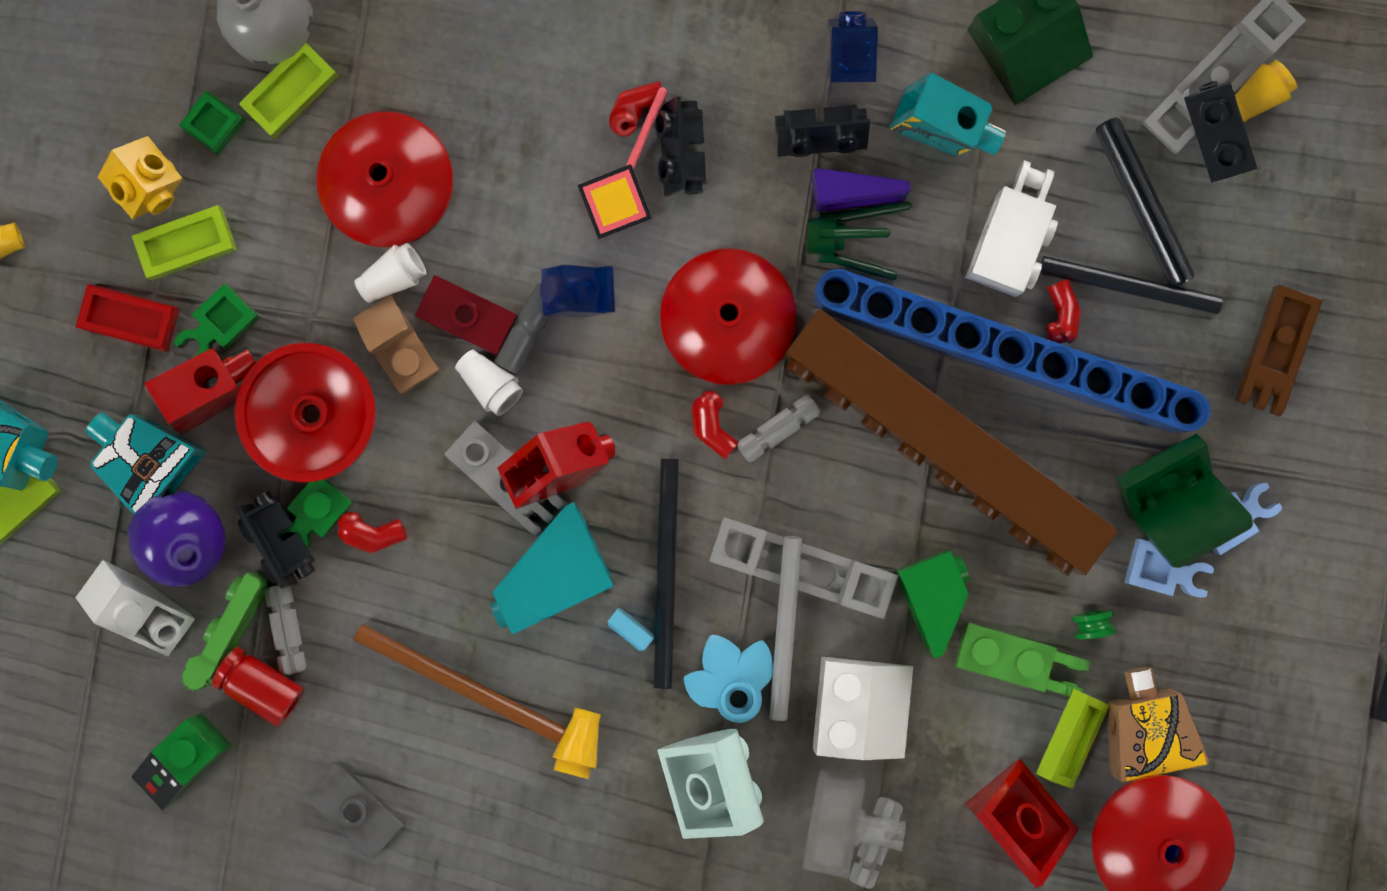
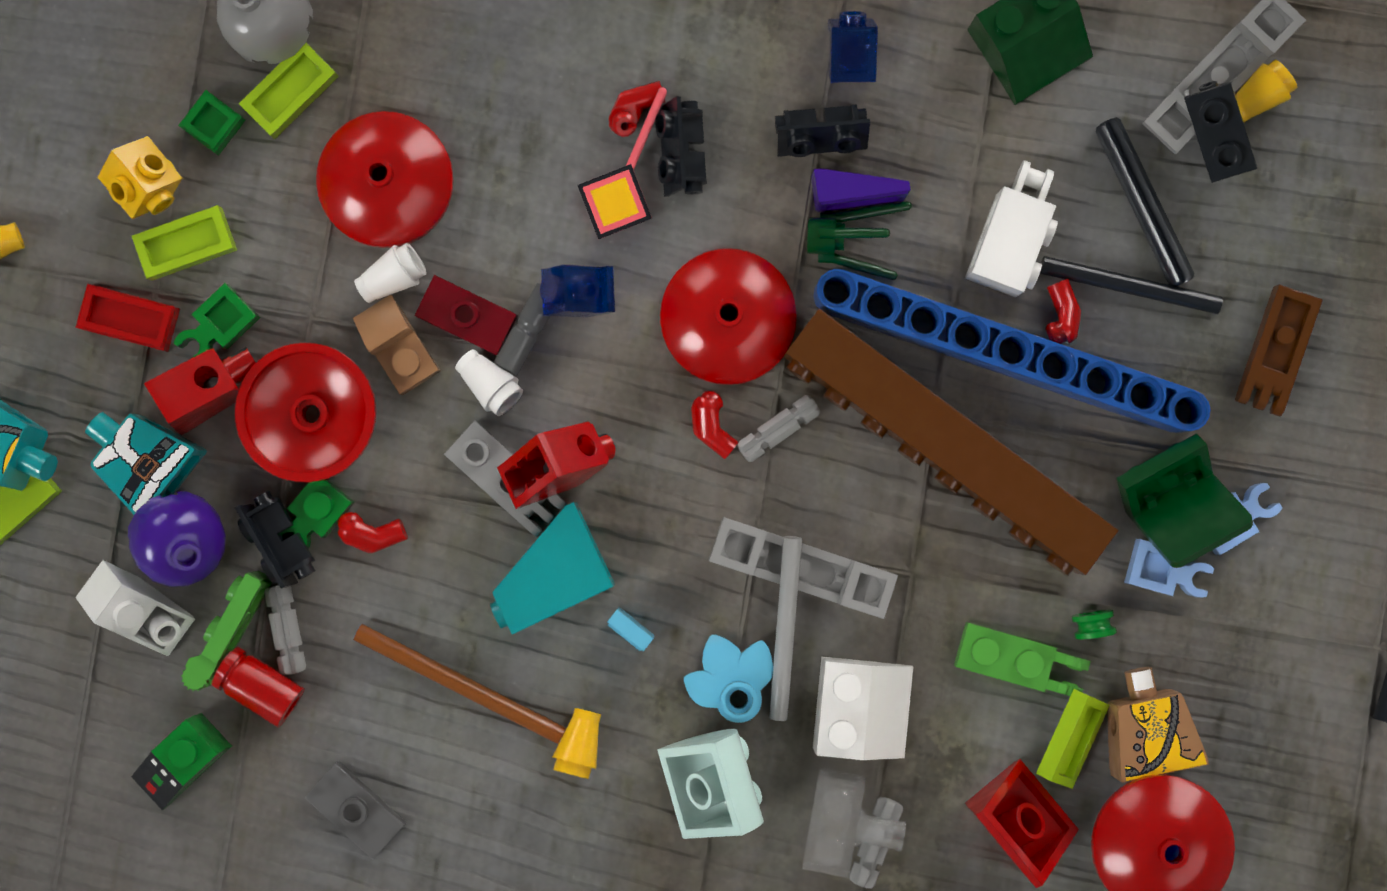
black piece [653,459,679,689] -> none
teal torso [889,72,1006,156] -> none
green slope [894,550,971,659] -> none

